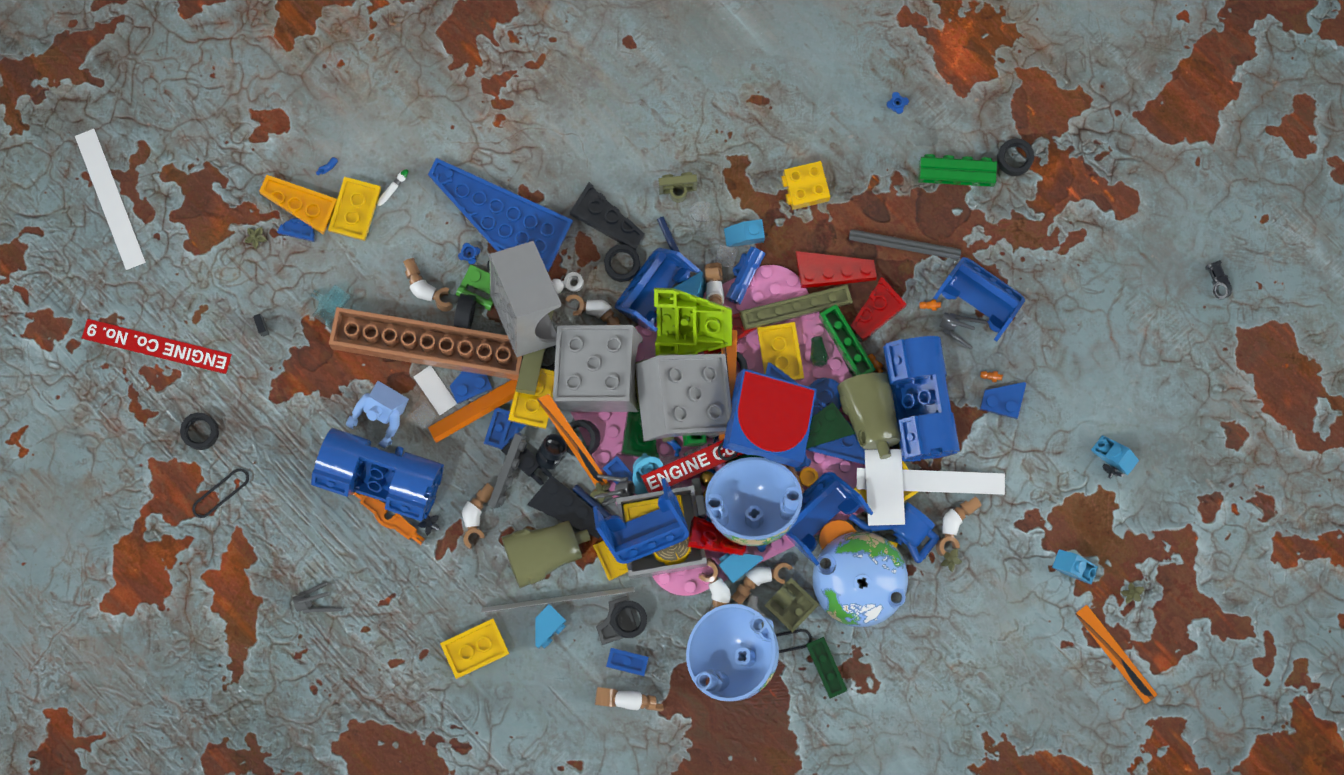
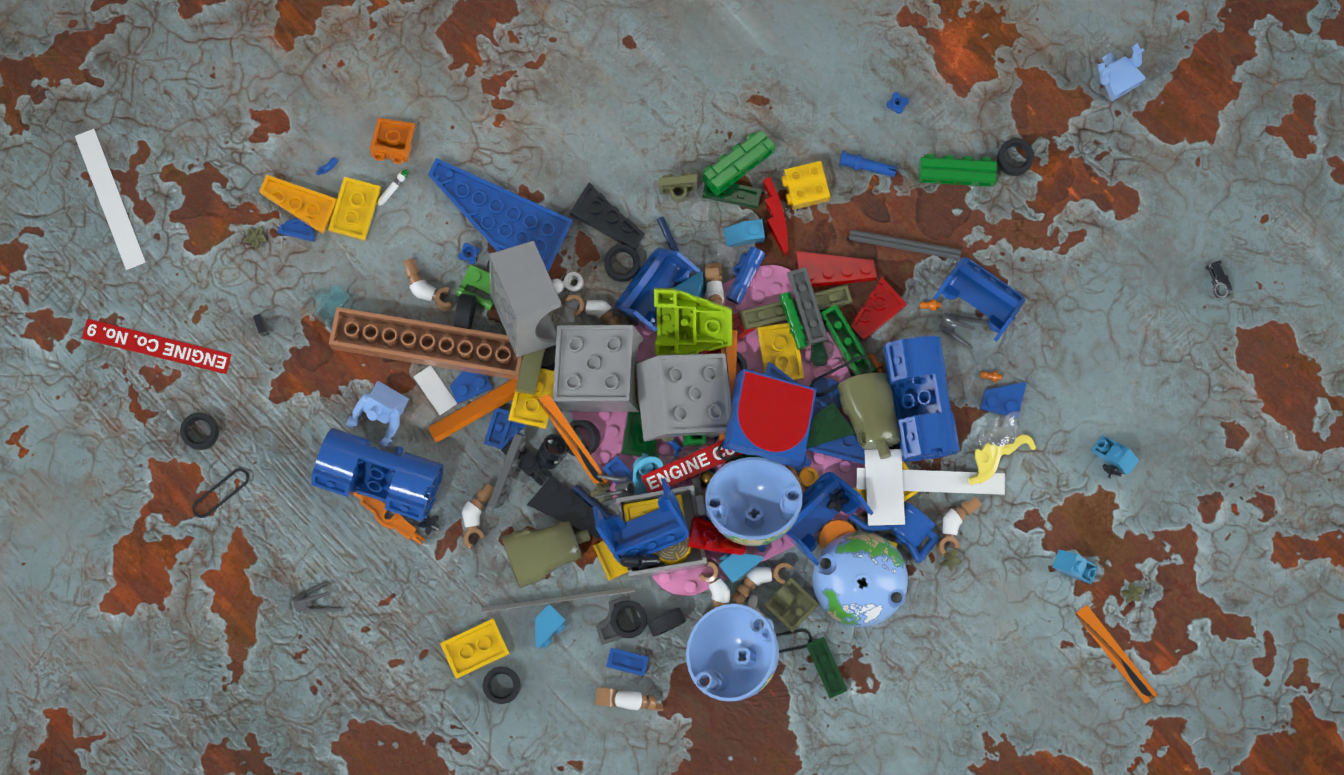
none -> orange plate [370,117,416,164]
none -> black tyre [482,667,521,704]
none -> black axle [620,553,660,569]
none -> black tyre [647,608,686,637]
none -> green brick [702,130,775,196]
none -> dark green plate [702,184,762,209]
none -> red slope [762,177,788,256]
none -> green pin [779,292,809,350]
none -> dark grey plate [787,267,828,346]
none -> black piece [810,356,872,396]
none -> black plant [827,490,849,513]
none -> blue pin [839,150,897,178]
none -> piece [968,411,1036,485]
none -> light blue torso [1098,42,1146,101]

